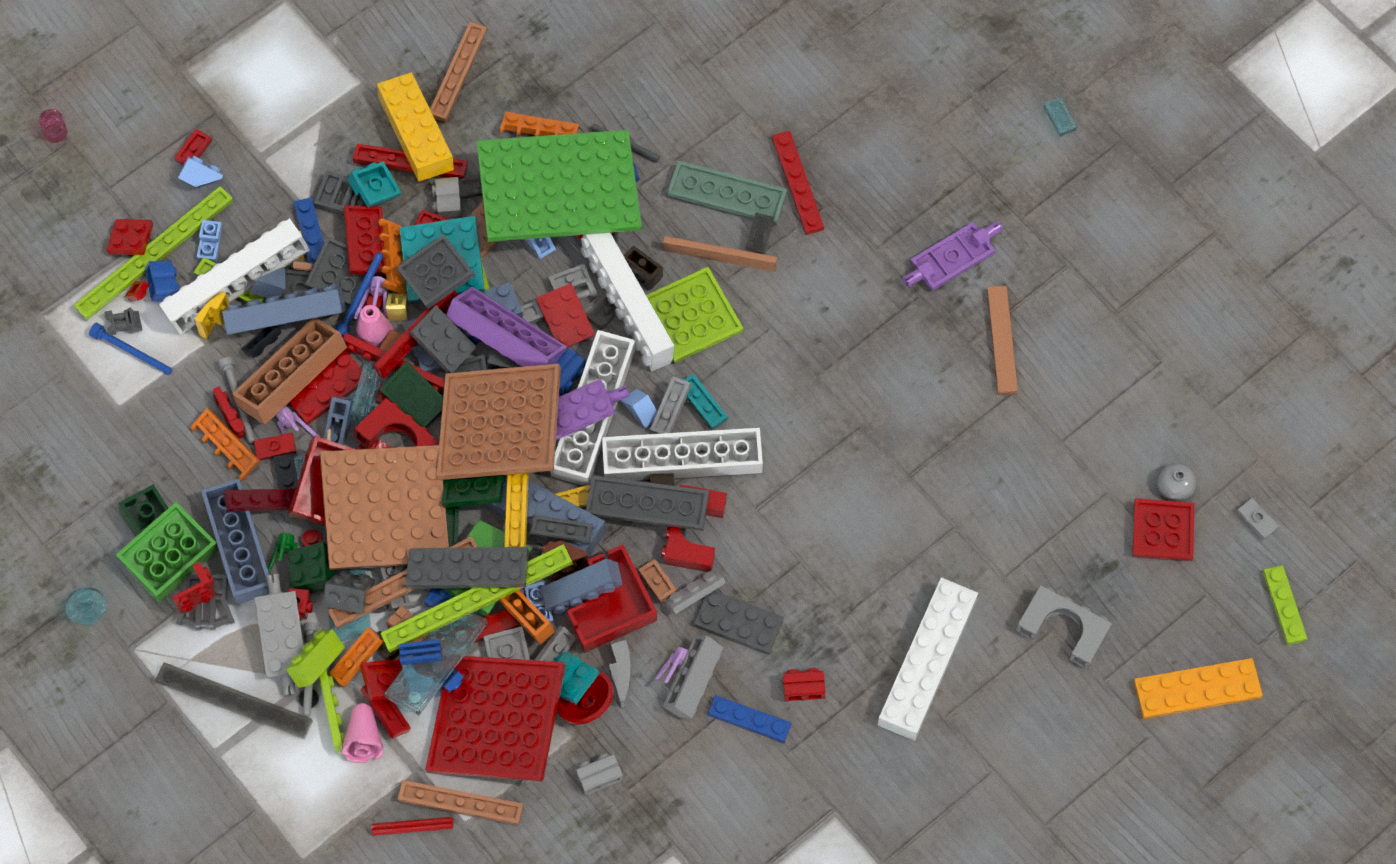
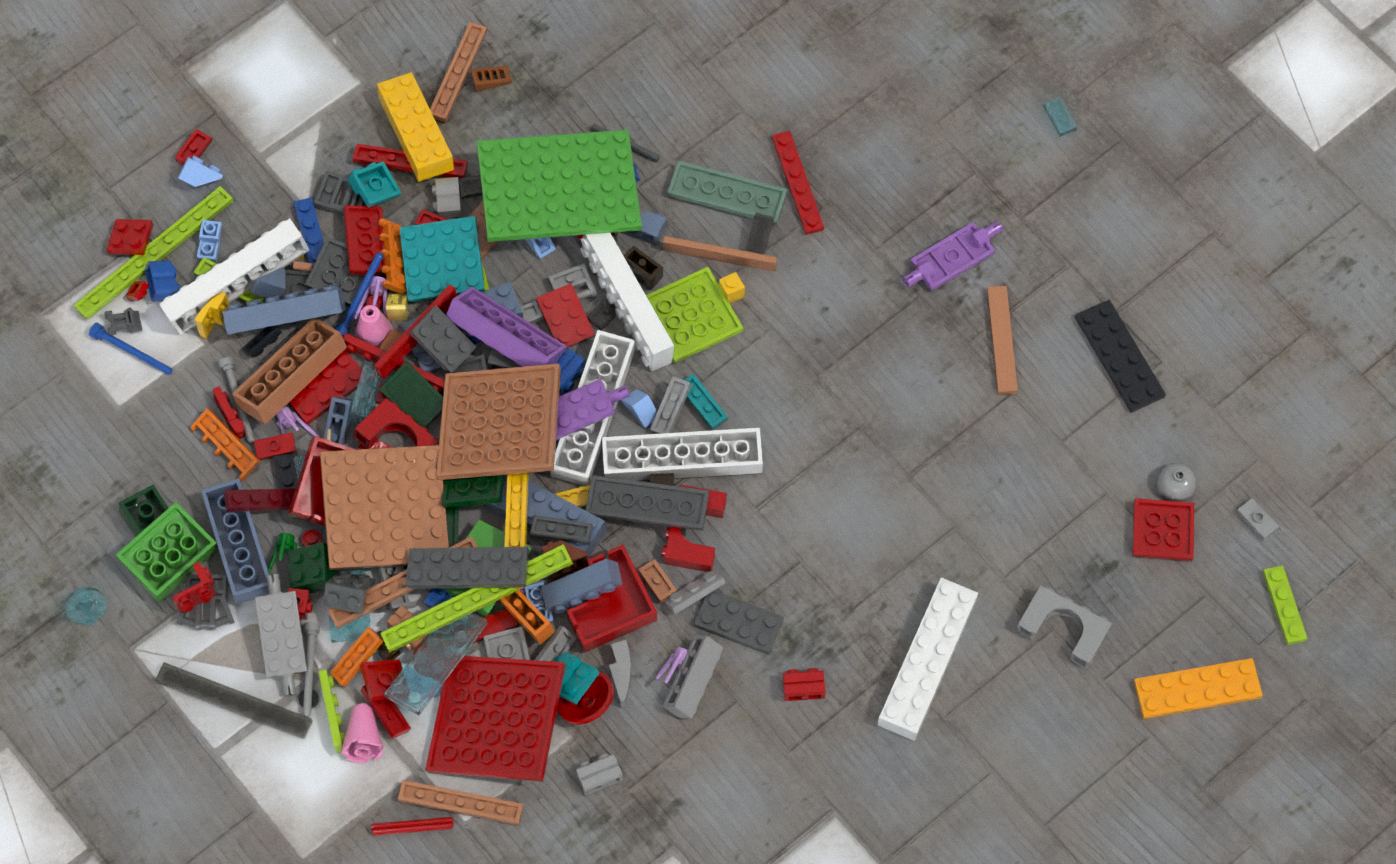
clear pink wheel [38,109,68,143] -> none
lime brick [286,629,345,688] -> none
dark grey plate [396,234,475,309] -> none
blue tile [399,639,442,665] -> none
blue plate [440,668,464,692] -> none
orange hinge [500,112,579,136] -> none
blue plate [708,695,792,743] -> none
none -> dark orange slope [471,66,512,92]
none -> sand blue slope [624,211,666,245]
none -> yellow brick [719,272,745,304]
none -> black plate [1075,299,1166,413]

